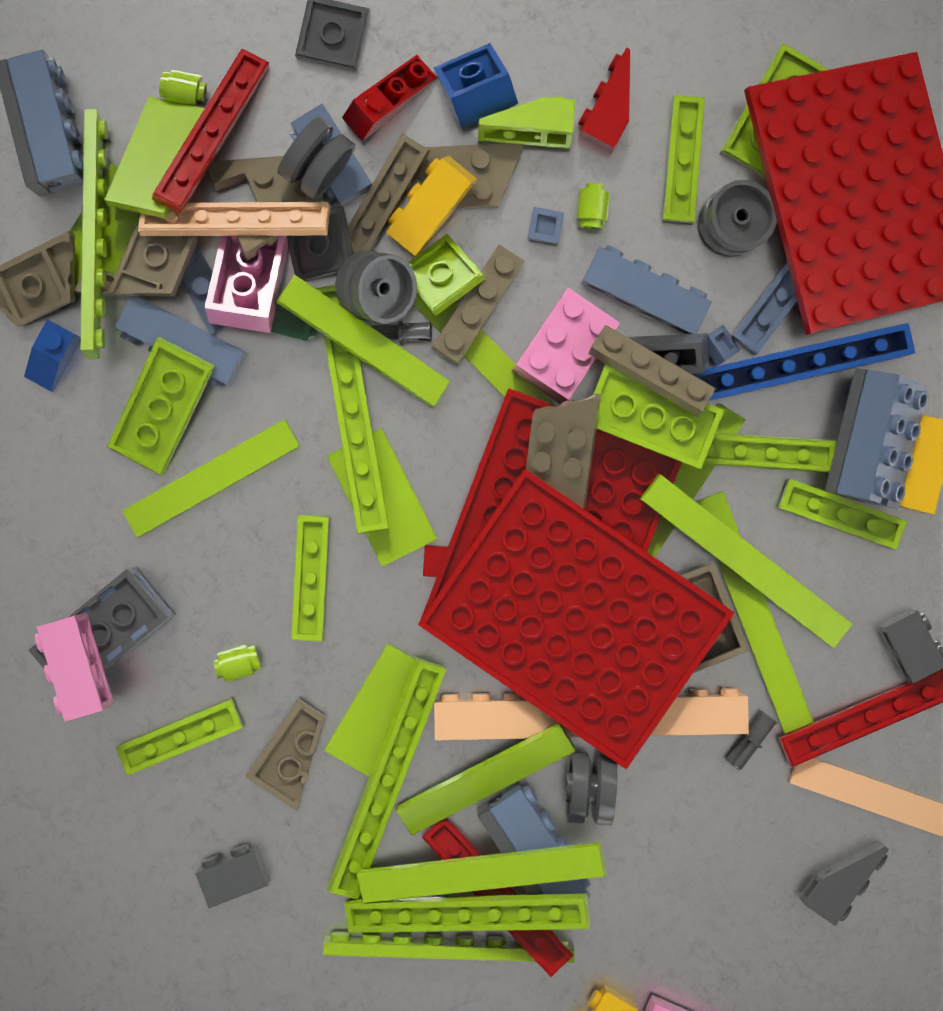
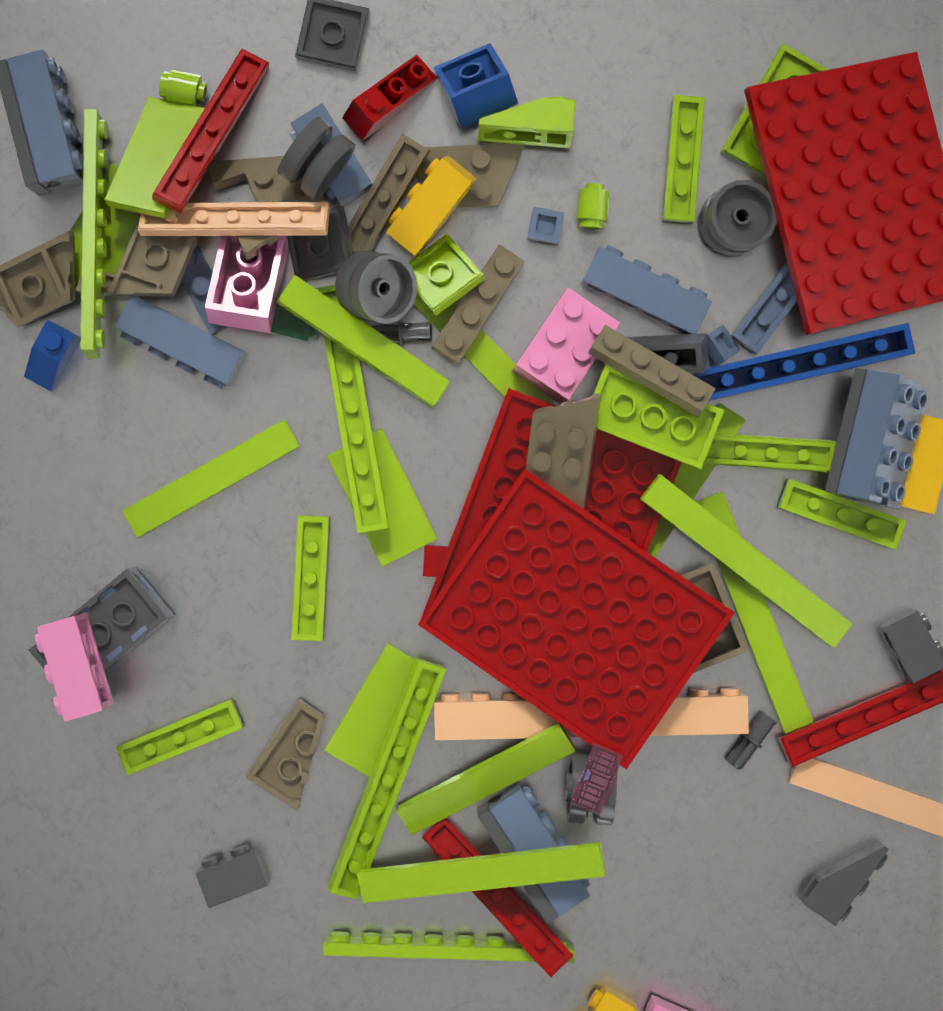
lime tile [107,337,215,476] -> none
lime brick [213,645,261,683] -> none
lime plate [344,893,591,933] -> none
red slope [578,47,630,154] -> none
none -> clear pink tile [570,743,624,815]

